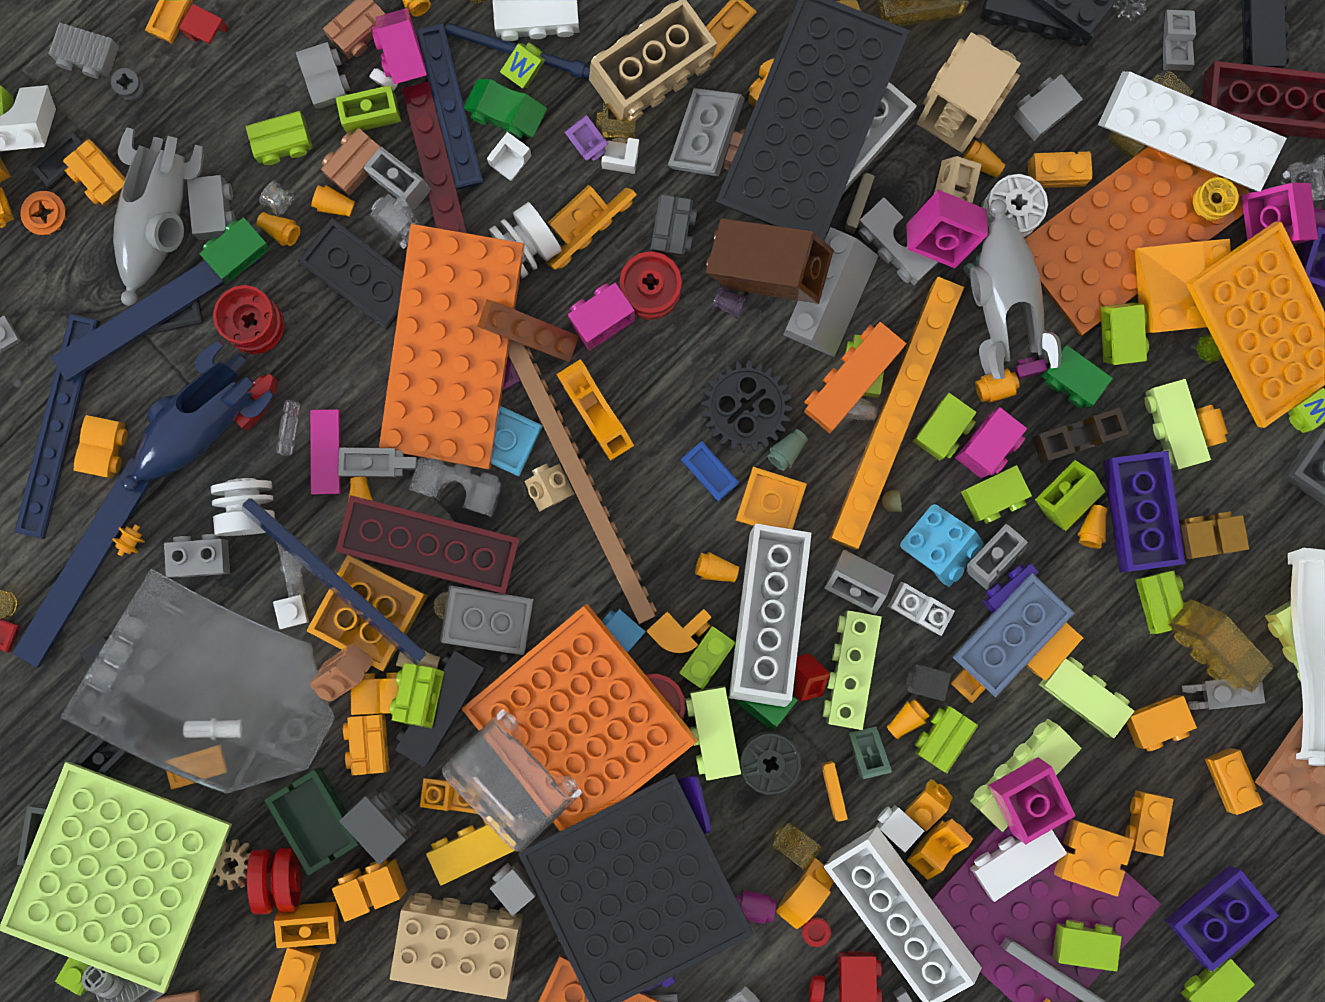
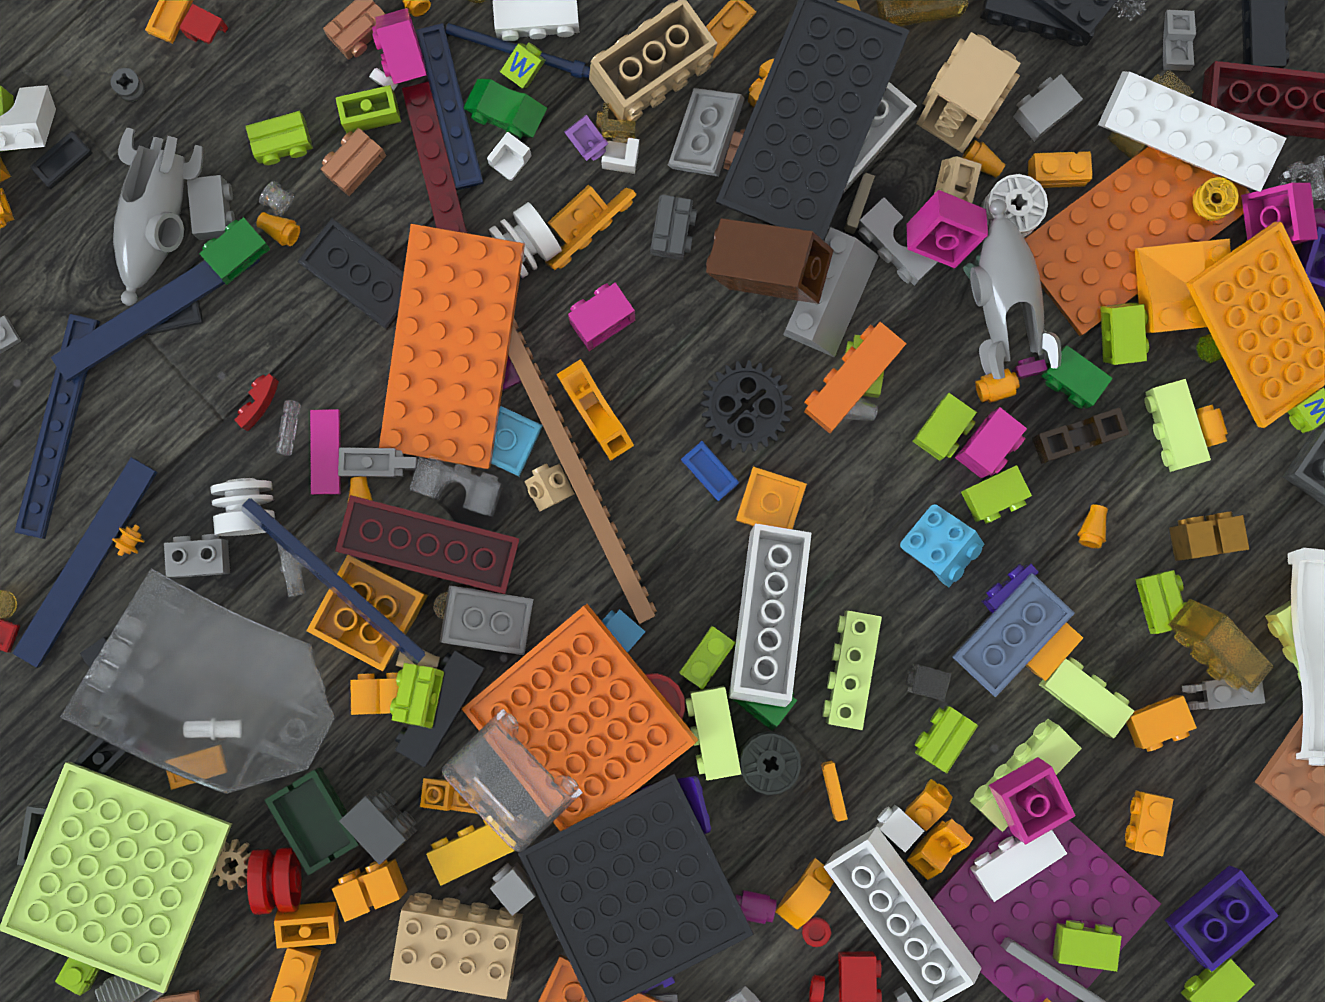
orange gear [20,191,67,236] -> none
light grey brick [49,23,119,79] -> none
light orange brick [63,139,125,206] -> none
light orange brick [74,415,128,478] -> none
light grey wheel [82,965,124,999] -> none
dark blue piece [122,340,274,491] -> none
red wheel [213,285,285,355] -> none
white plate [273,595,309,629] -> none
light grey brick [296,42,350,110] -> none
nougat brick [309,644,373,702] -> none
light orange cone [311,185,355,217] -> none
light orange brick [343,713,390,775] -> none
light grey brick [364,147,431,210] -> none
clear brick [370,193,419,249] -> none
dark orange plate [477,299,579,362] -> none
red wheel [619,251,682,320] -> none
light orange brick [647,609,712,653] -> none
light orange cone [695,552,739,582] -> none
clear purple bush [711,285,747,319] -> none
sand green cone [767,429,808,471] -> none
clear yellow bracket [772,823,823,870] -> none
red panel [793,654,830,701] -> none
light grey brick [824,550,894,614] -> none
light orange brick [829,277,964,550] -> none
sand green slope [849,727,892,779] -> none
olive hinge [882,489,902,512] -> none
white slope [887,582,955,636] -> none
light orange cone [887,699,930,739] -> none
light orange tile [950,668,985,703] -> none
light grey brick [967,524,1028,590] -> none
lime brick [1035,460,1105,531] -> none
light orange piece [1054,819,1135,897] -> none
dark purple brick [1103,451,1185,573] -> none
light orange brick [1205,748,1263,815] -> none

